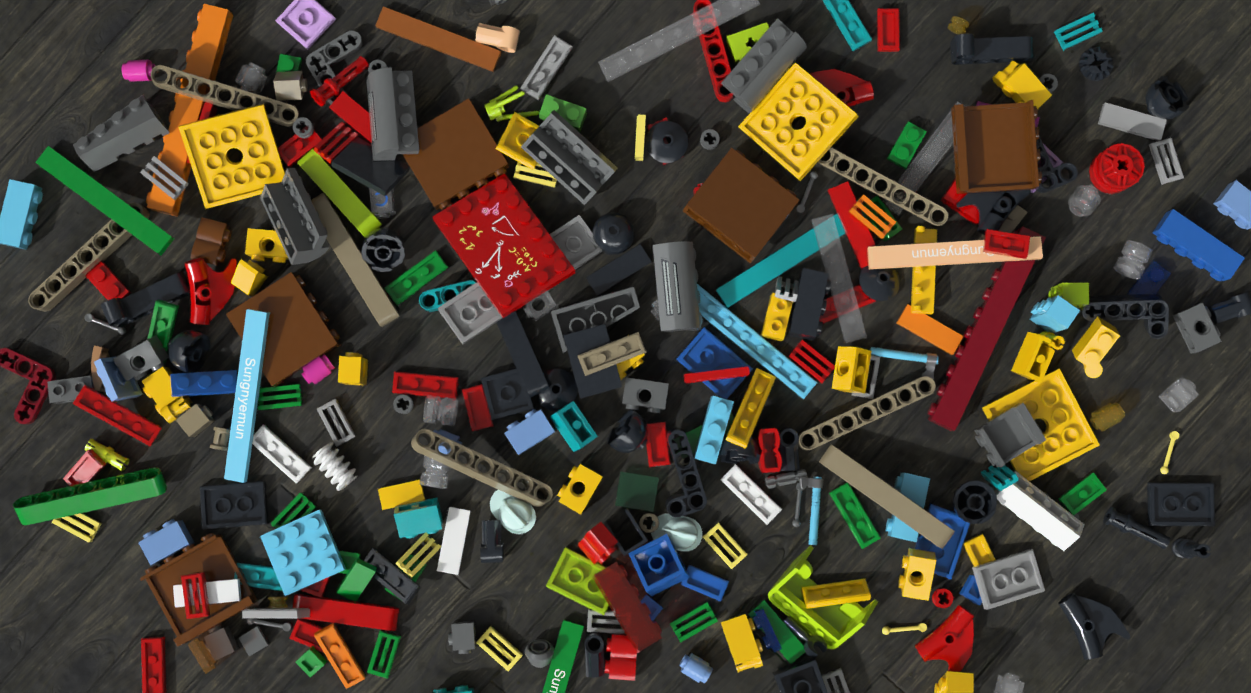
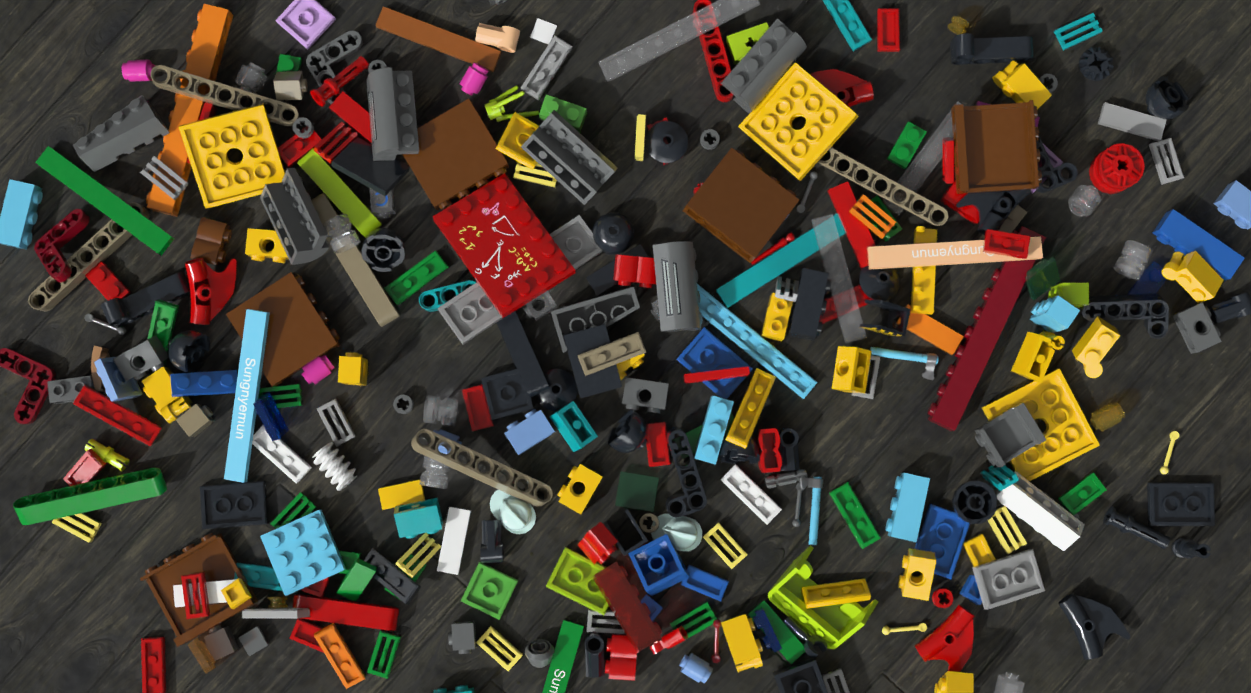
medium blue brick [138,519,194,565] -> none
dark tan bush [210,427,231,451] -> none
yellow slope [231,259,268,297] -> none
dark grey hinge [246,618,292,631] -> none
green plate [296,646,327,677] -> none
red tile [392,372,459,399] -> none
red tile [788,340,835,384] -> none
dark tan beam [798,376,936,450] -> none
dark tan beam [819,444,955,549] -> none
clear brick [1159,378,1199,412] -> none
none -> dark red beam [34,209,90,282]
none -> yellow tile [221,578,252,609]
none -> clear blue plate [253,393,289,441]
none -> clear wheel [322,214,360,254]
none -> dark pink brick [460,62,488,96]
none -> bright green tile [461,562,518,620]
none -> white sticker [530,18,557,44]
none -> red brick [613,254,656,288]
none -> red bar [650,625,688,654]
none -> dark red hinge [711,619,722,663]
none -> red piece [751,233,795,265]
none -> black piece [859,300,911,336]
none -> red tile [942,137,954,184]
none -> light yellow tile [988,506,1027,554]
none -> clear green piece [1025,257,1060,301]
none -> yellow hinge [1162,251,1223,303]

